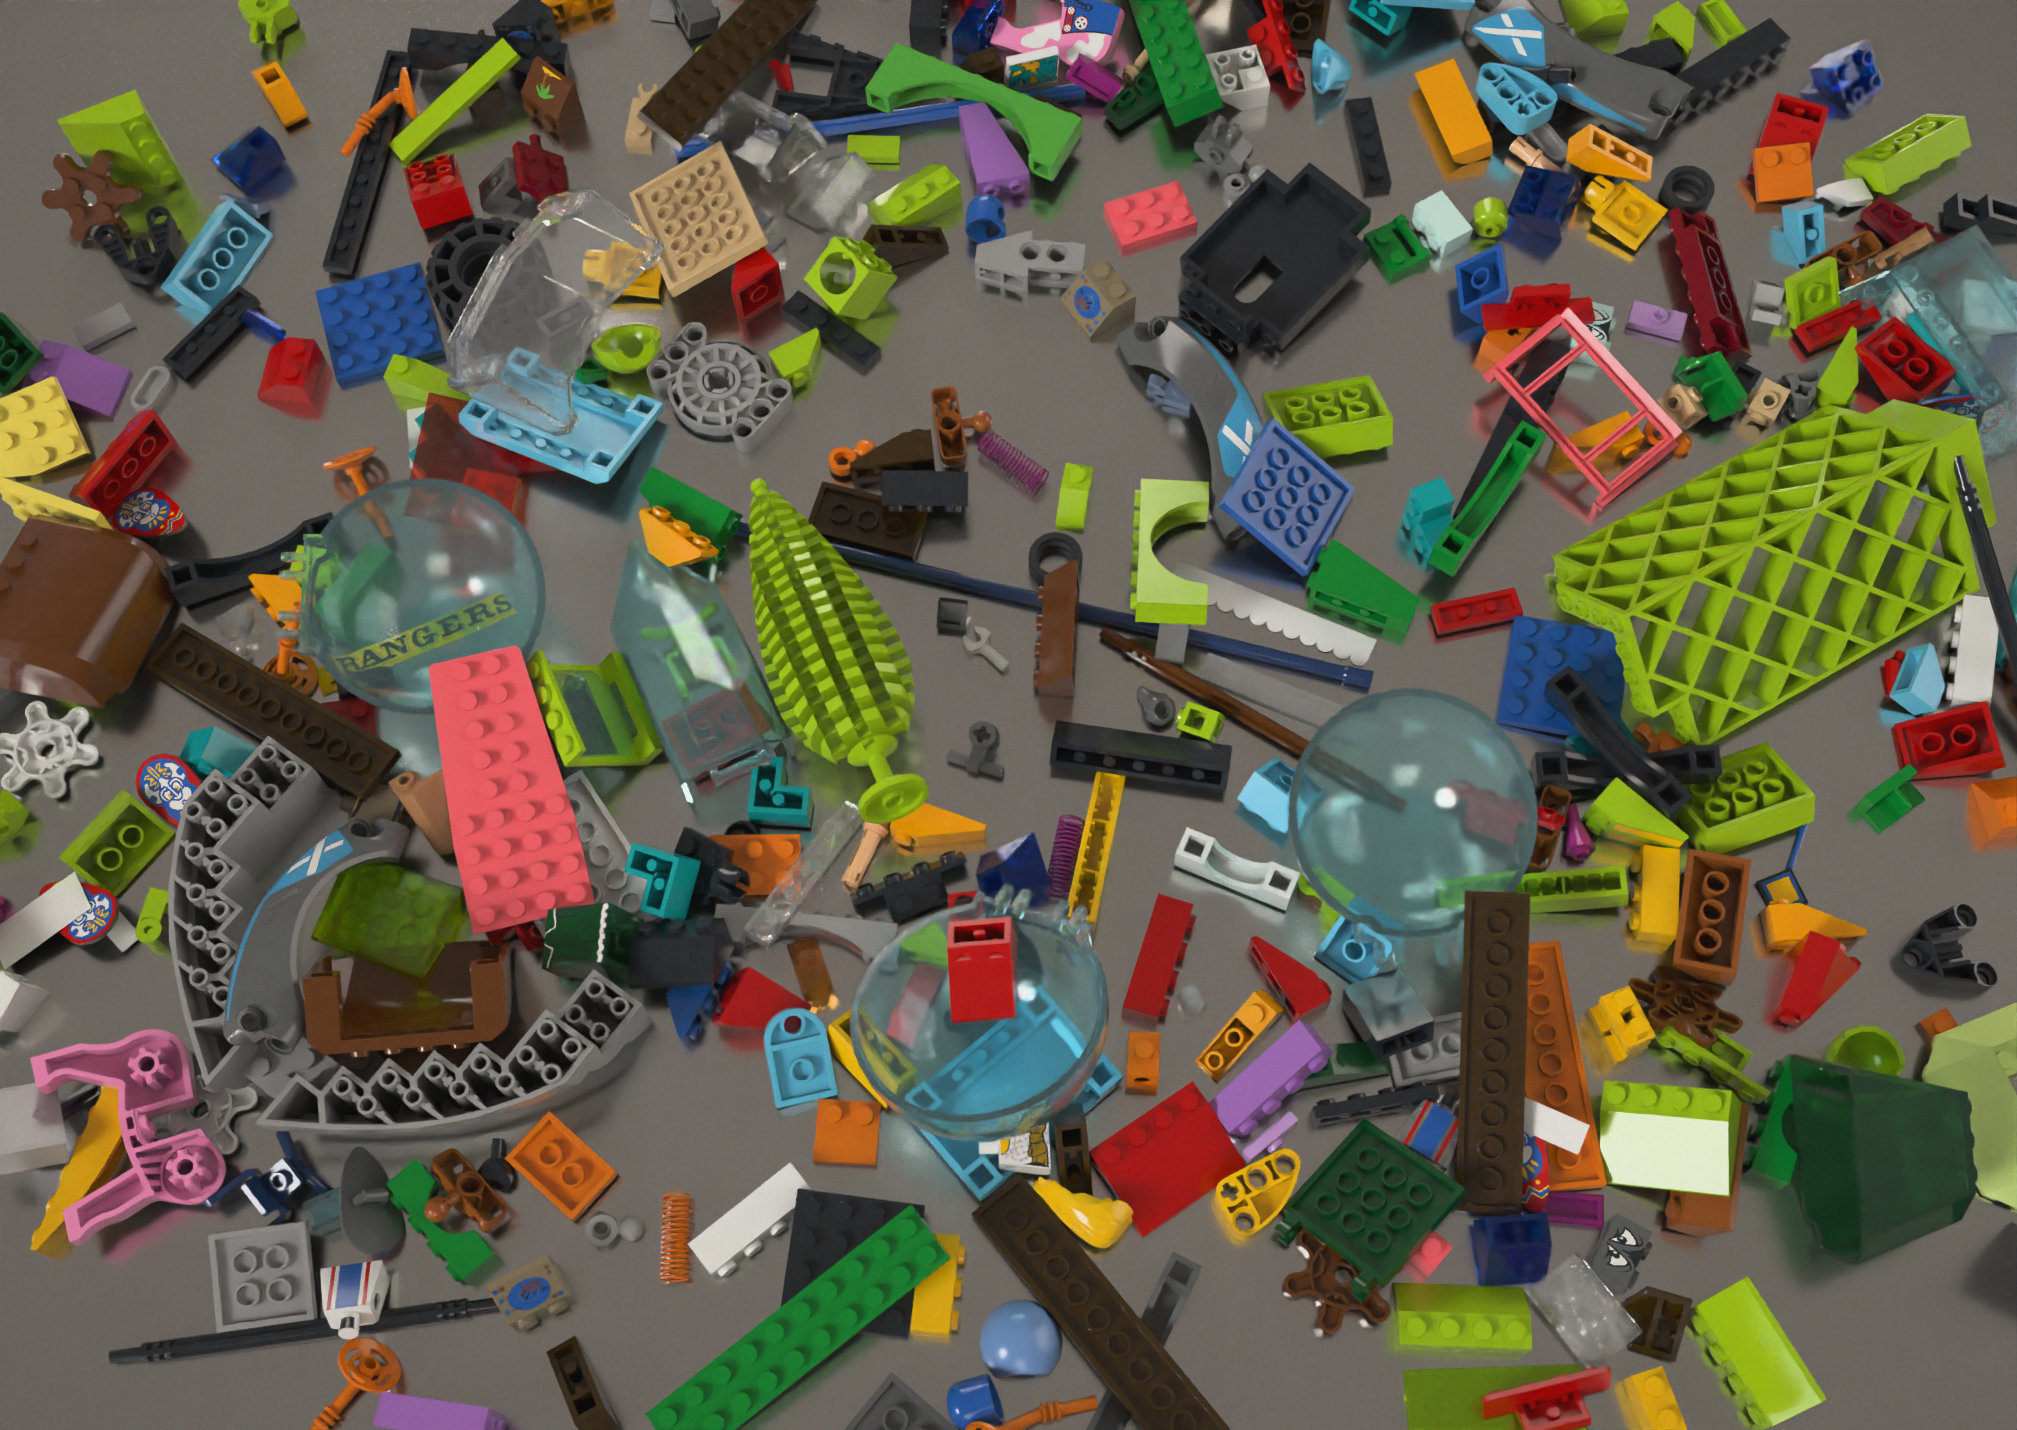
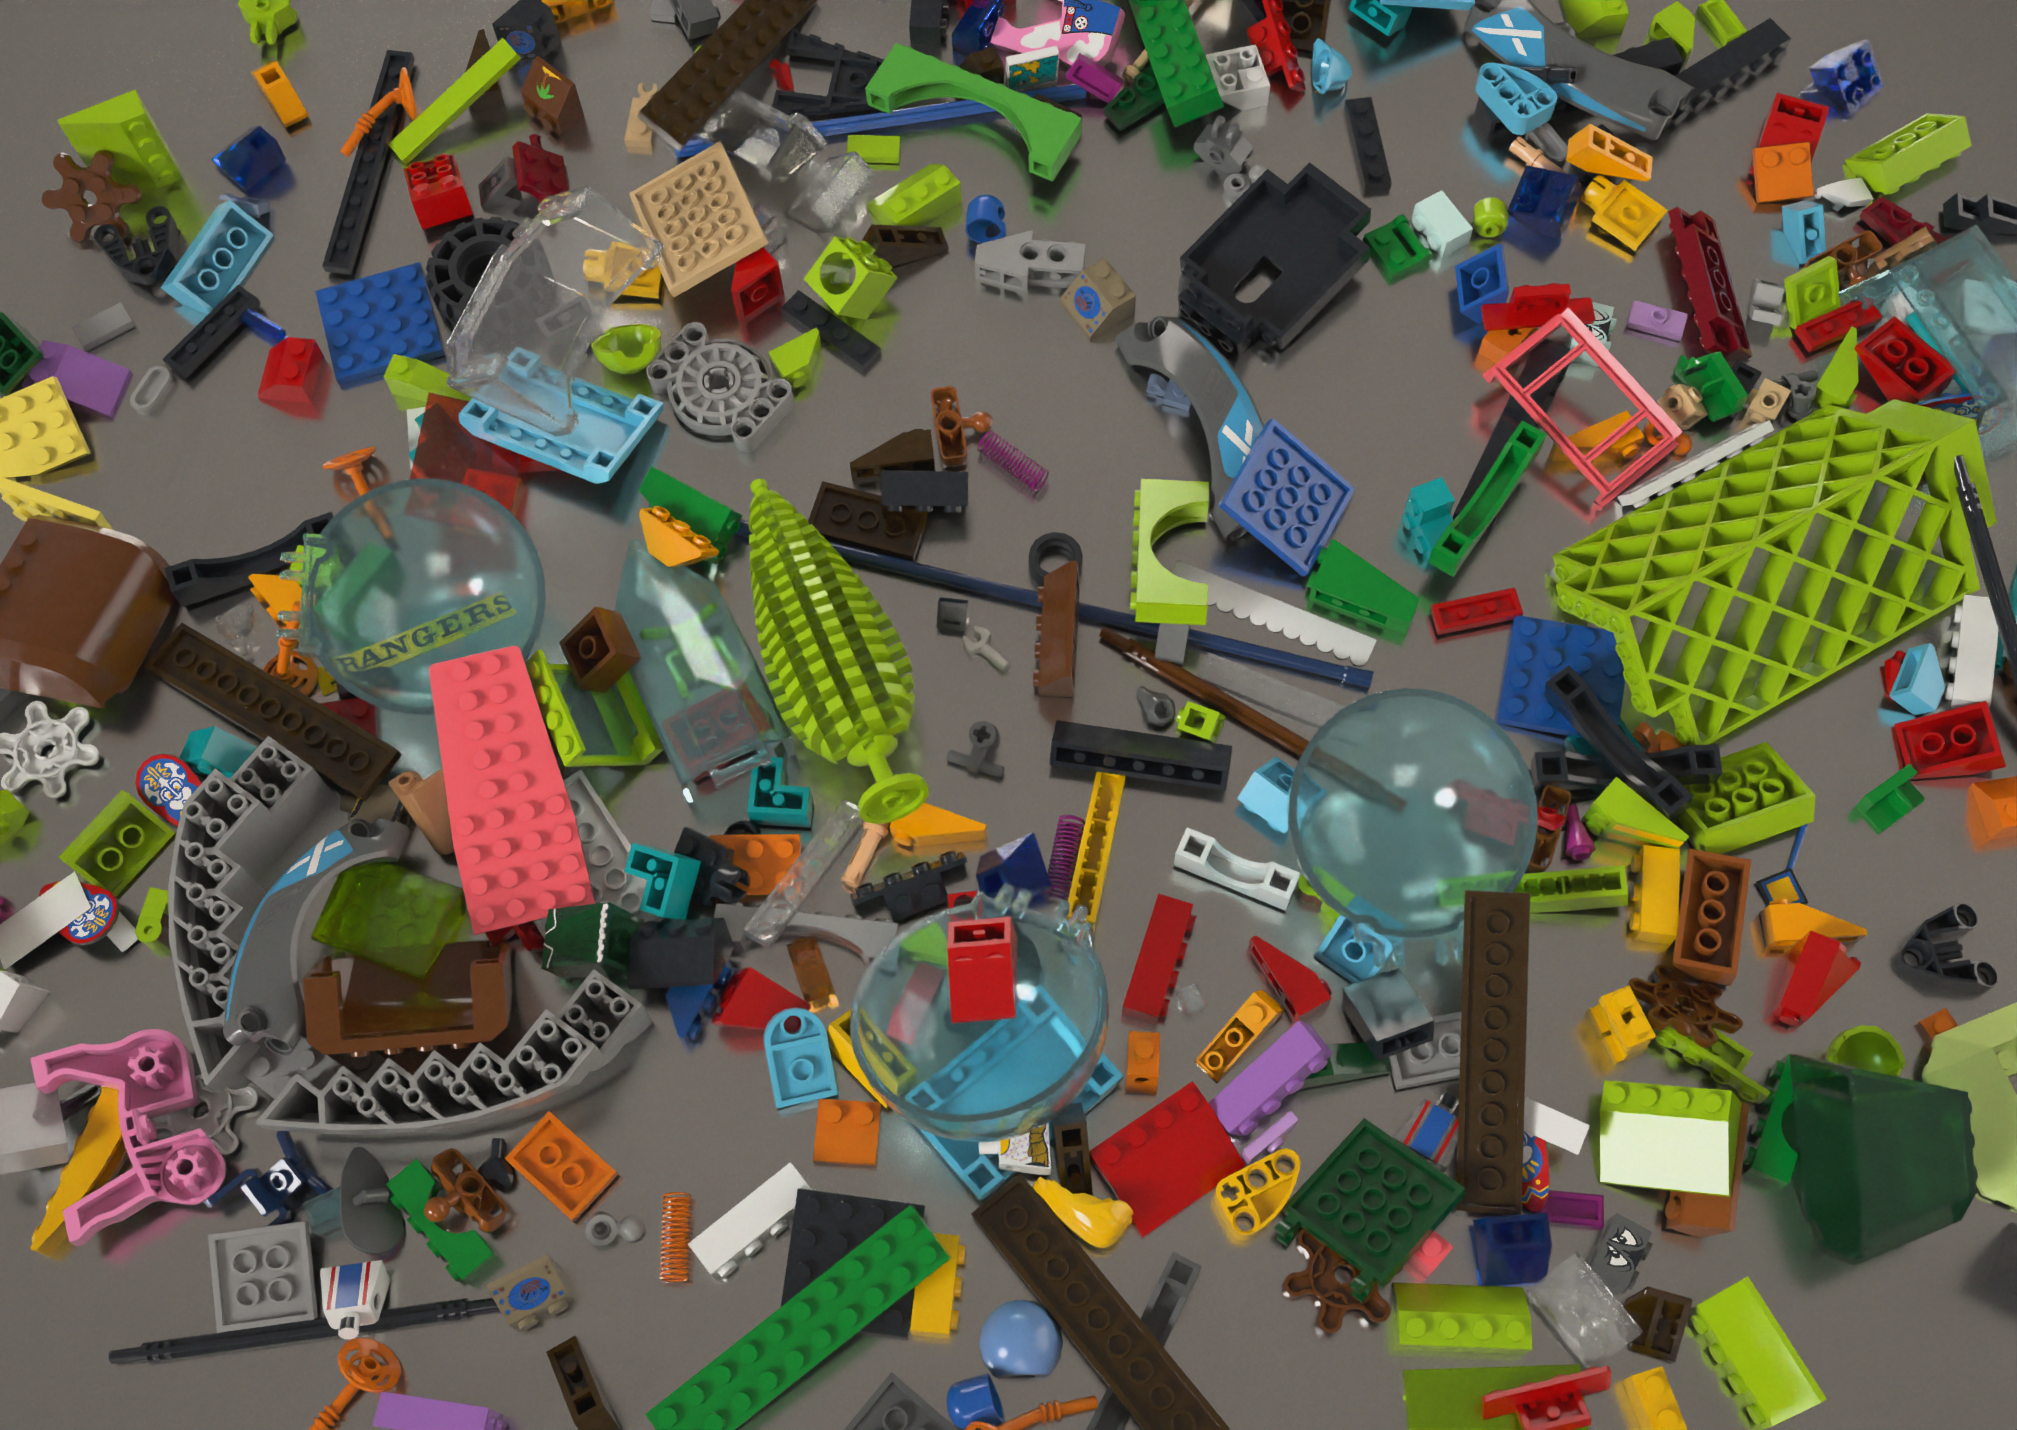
red slope [68,409,175,520] -> none
shield [112,487,187,538] -> none
black arch [407,28,571,78] -> none
green tile [569,357,608,385] -> none
orange plate [828,439,876,476] -> none
medium lavender slope [959,102,1030,197] -> none
lime slope [1055,463,1094,532] -> none
coral plate [1104,180,1198,251] -> none
lime slope [1262,375,1393,459] -> none
black plate [1310,1081,1440,1126] -> none
light orange brick [1414,58,1493,164] -> none
orange plate [1525,940,1607,1192] -> none
black tyre [1660,165,1715,215] -> none
none -> reddish brown brick [559,606,641,693]
none -> white plate [1617,420,1774,508]

